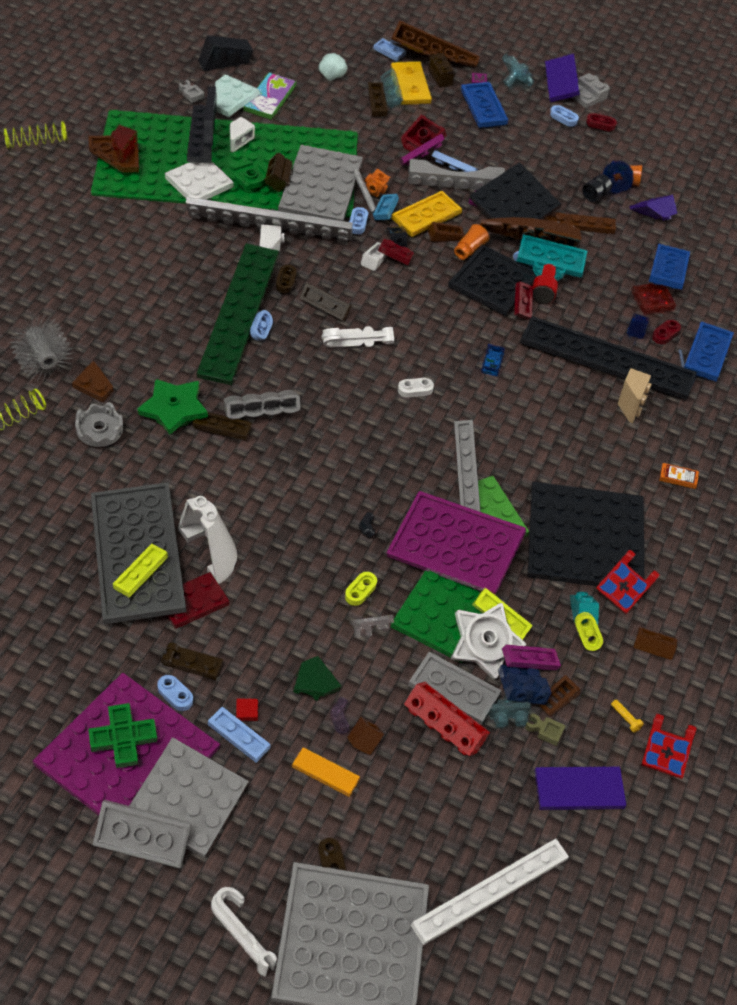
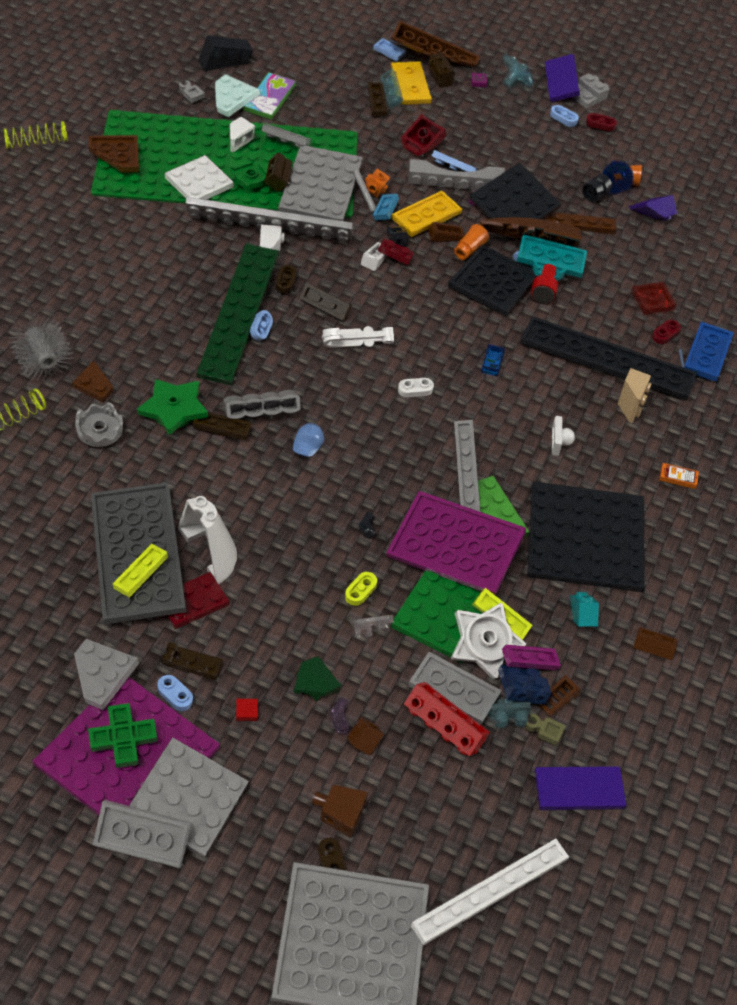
clear red slope [111,125,137,162] -> none
black plate [187,86,217,163] -> none
light blue plate [208,707,271,763] -> none
white piece [211,887,277,976] -> none
light orange tile [292,747,360,797] -> none
light aqua hair [319,53,347,81] -> none
light blue plate [349,207,368,234] -> none
magenta plate [400,134,444,166] -> none
blue plate [461,82,508,128] -> none
dark red plate [515,282,533,320] -> none
neon yellow plate [575,612,603,651] -> none
red flag [595,550,660,614] -> none
yellow piece [611,699,644,733] -> none
clear blue slope [627,313,650,339] -> none
red flag [641,714,697,779] -> none
blue plate [649,244,690,290] -> none
none -> light grey plate [74,639,139,710]
none -> light grey plate [262,124,311,147]
none -> medium blue piece [293,423,325,457]
none -> reddish brown torso [312,785,368,838]
none -> white tile [552,416,575,456]

